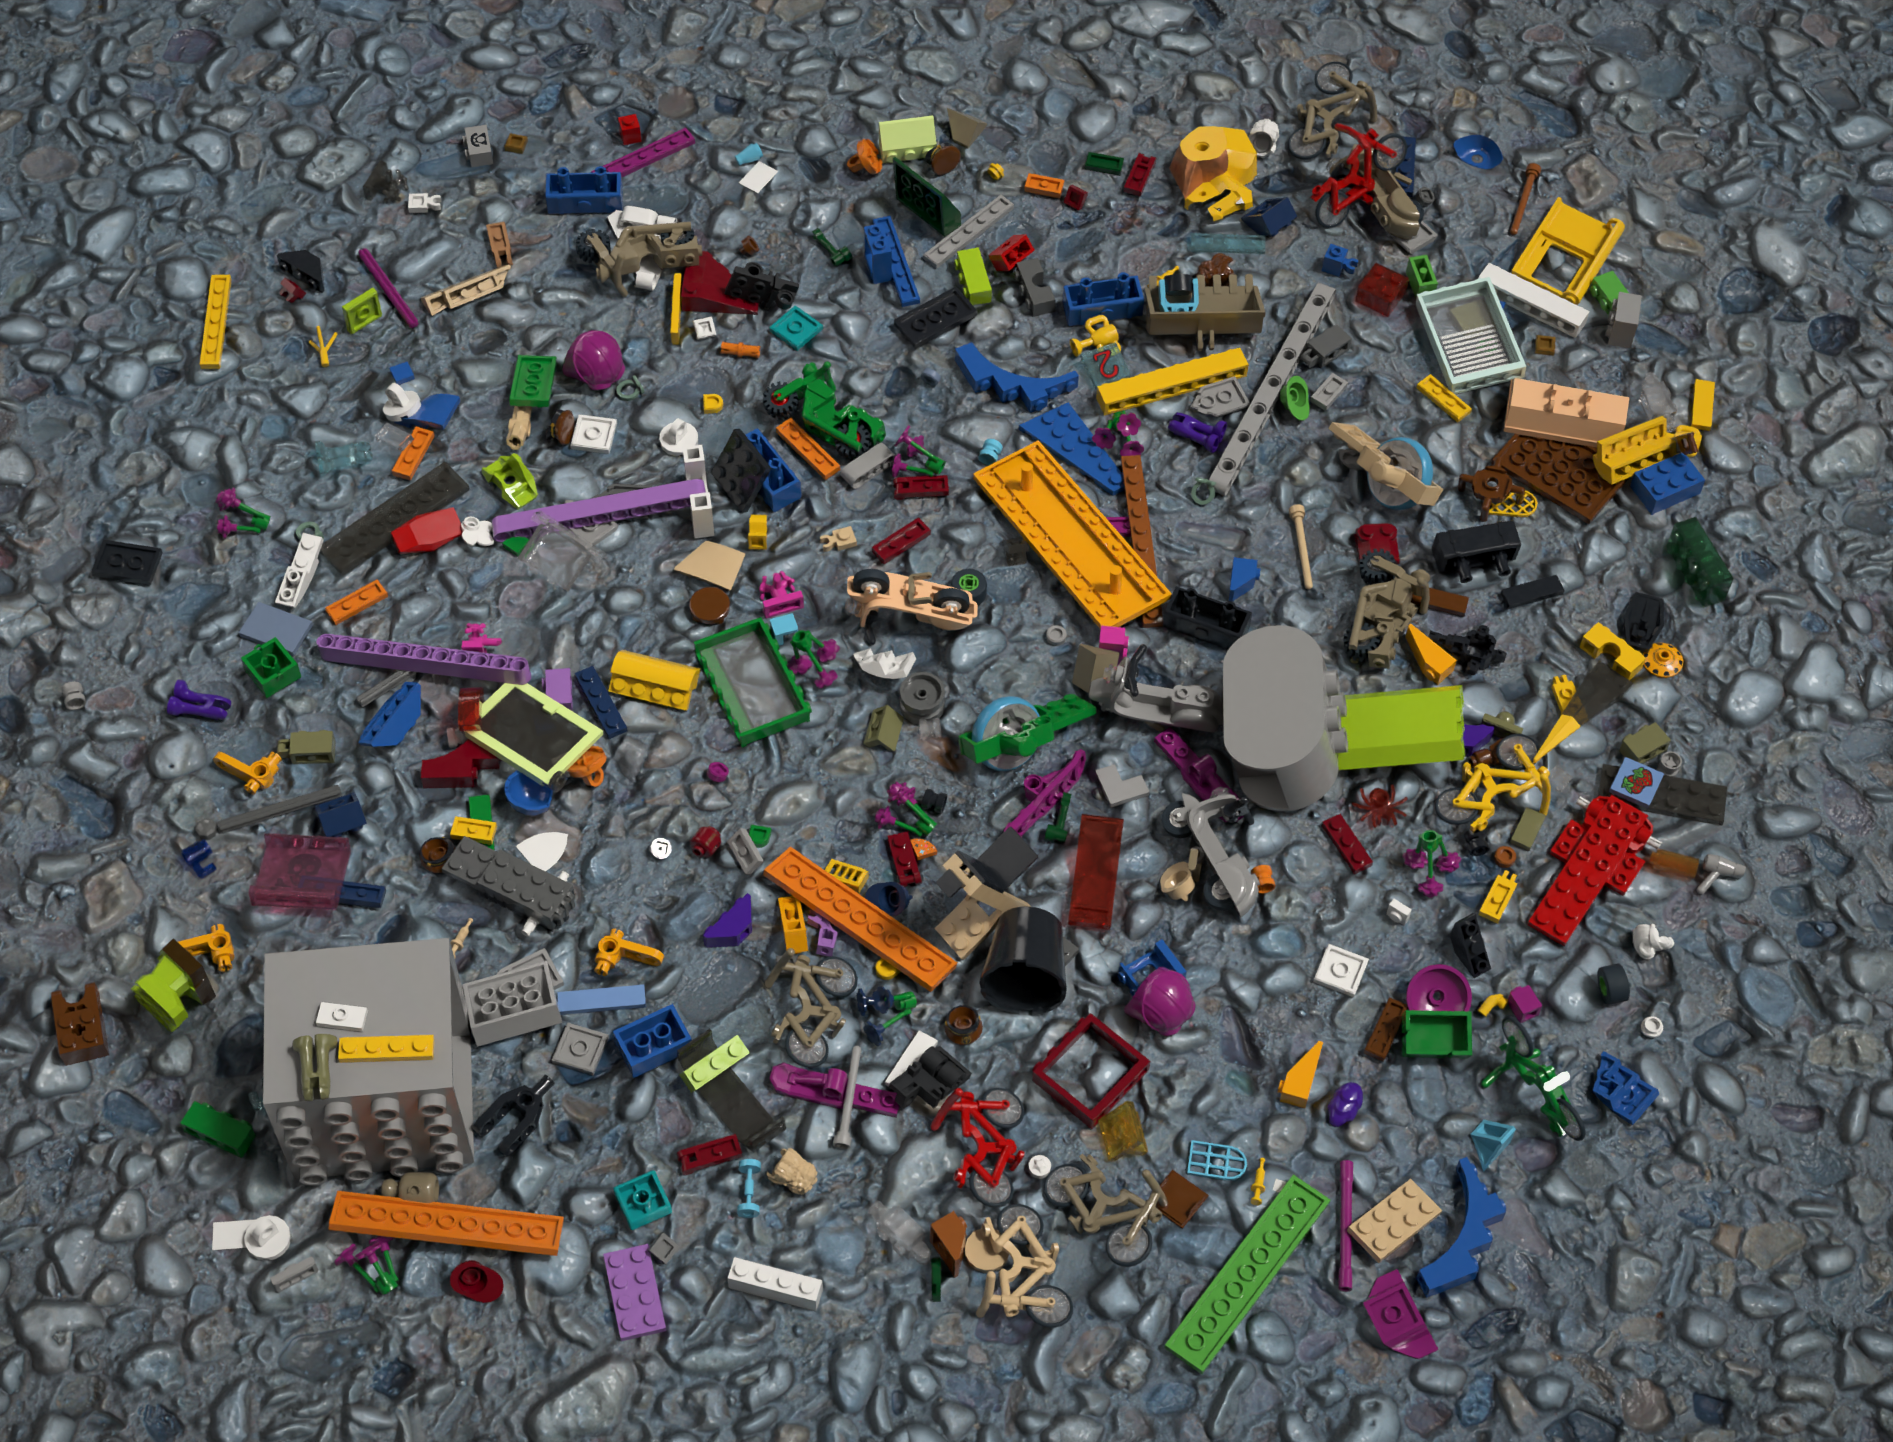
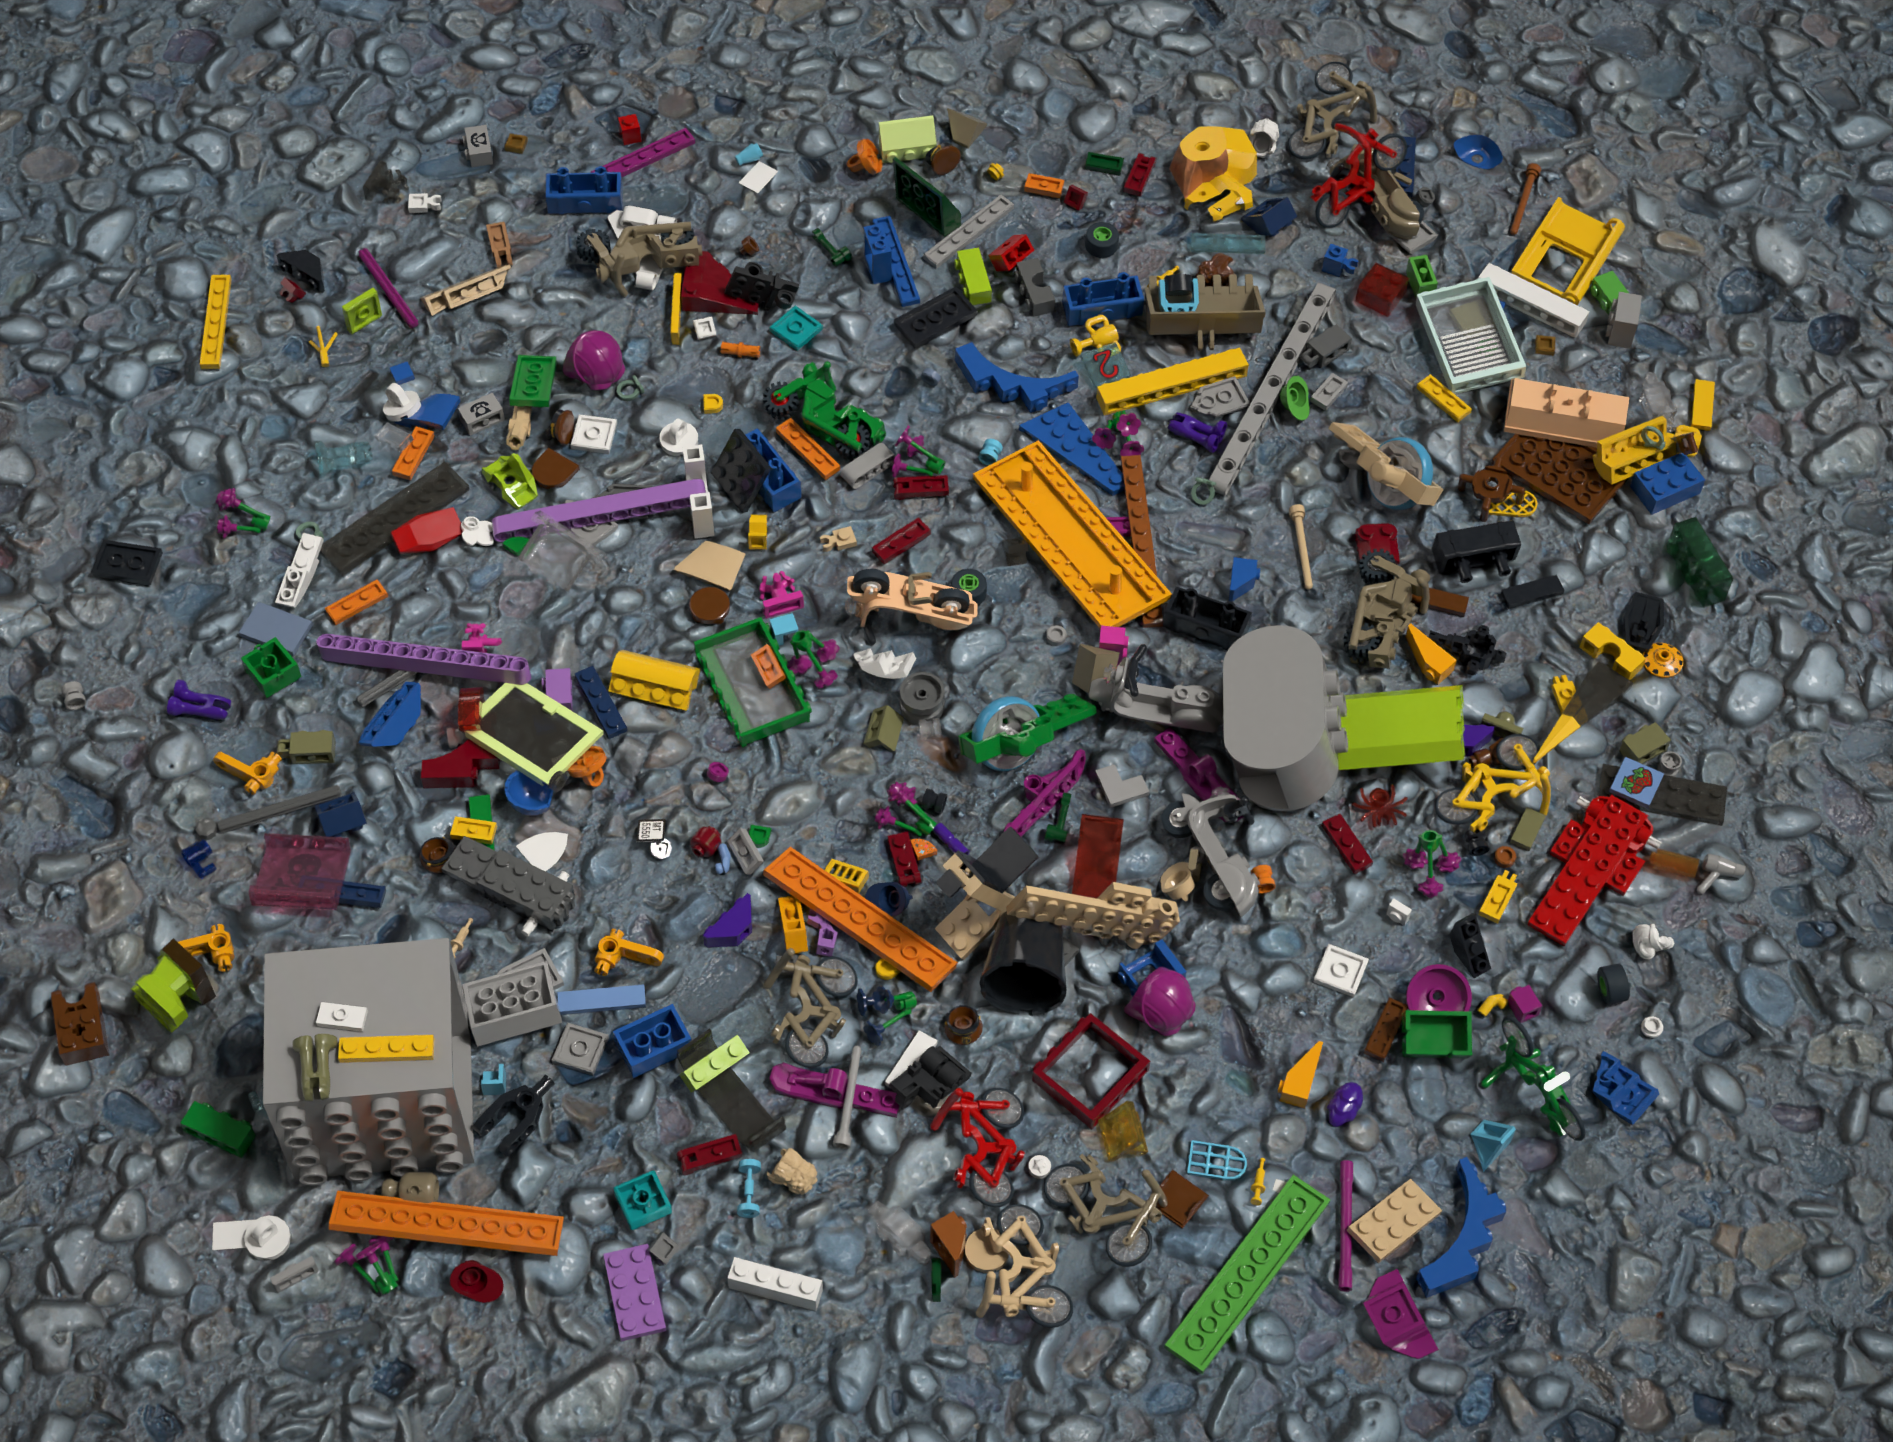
none -> light grey brick [457,393,505,436]
none -> medium azure panel [481,1064,506,1095]
none -> reddish brown tile [532,448,580,489]
none -> sticker [637,819,666,842]
none -> medium blue arm [715,844,731,874]
none -> orange plate [751,644,787,689]
none -> dark purple piece [933,823,970,855]
none -> tan piece [1006,882,1180,949]
none -> black wheel [1085,222,1119,258]
none -> sand green piece [1641,426,1666,450]

